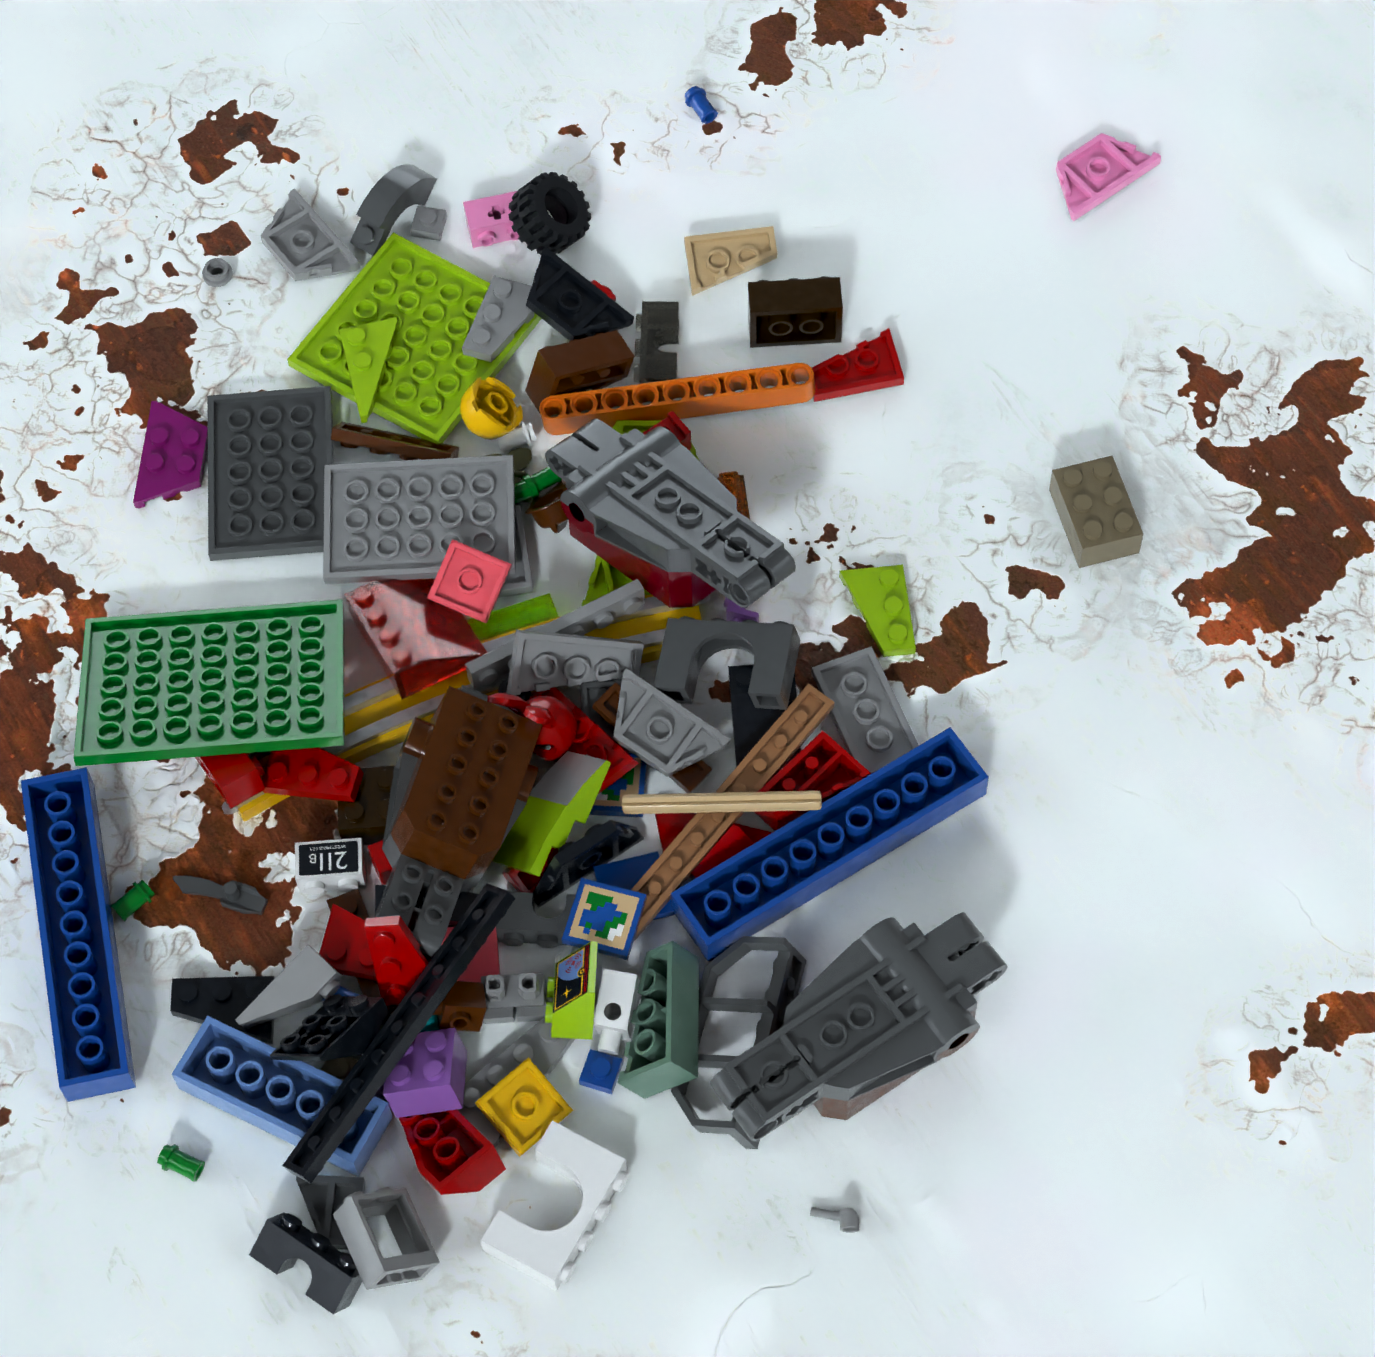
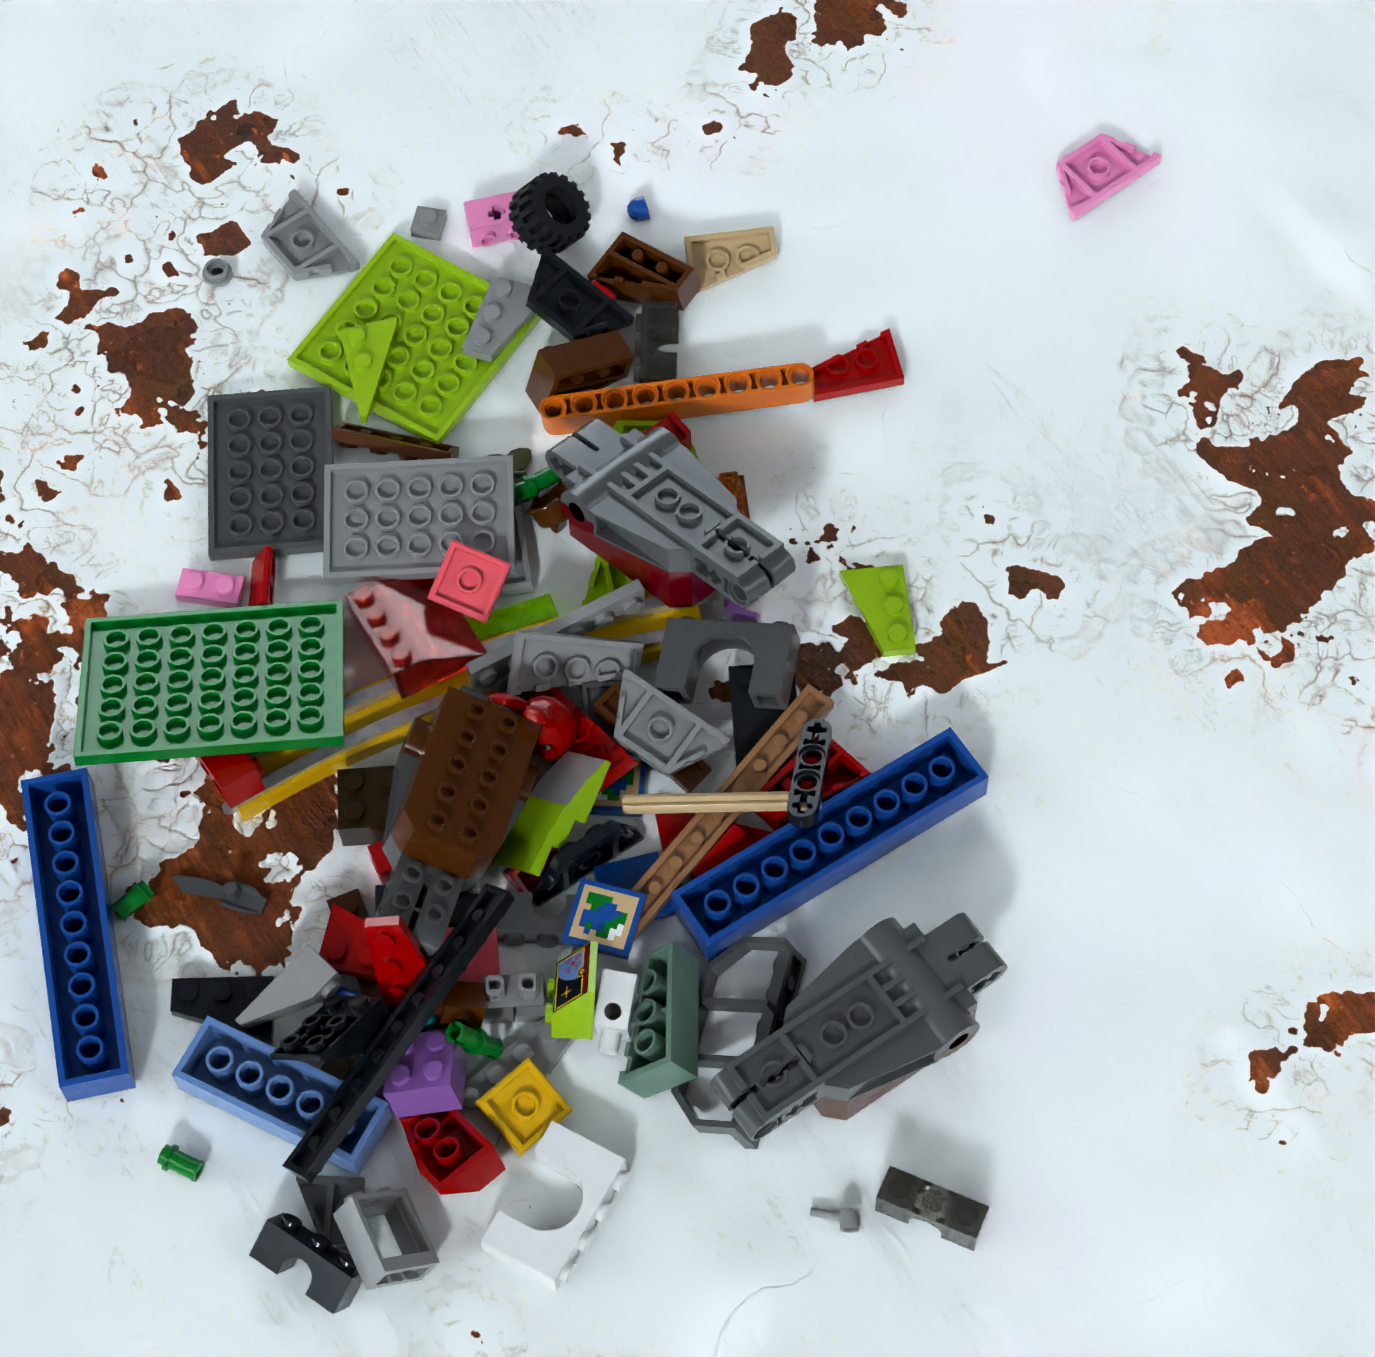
magenta wing [133,401,208,508] -> none
red wing [262,748,364,802] -> none
brick [295,838,366,895] -> none
dark grey arch [350,164,437,256] -> none
yellow cylinder [460,377,523,440] -> none
white pin [497,422,537,452] -> none
blue plate [579,1049,623,1095] -> none
blue pin [685,86,718,124] -> none
dark brown brick [748,276,843,348] -> none
light grey plate [811,646,919,774] -> none
dark tan brick [1049,456,1143,568] -> none
none -> bright pink plate [175,568,246,608]
none -> red slope [248,546,276,606]
none -> green pin [445,1021,504,1060]
none -> reddish brown wedge [587,231,701,311]
none -> blue hinge [627,195,650,221]
none -> black beam [787,718,832,828]
none -> clear smoke arch [875,1166,990,1251]

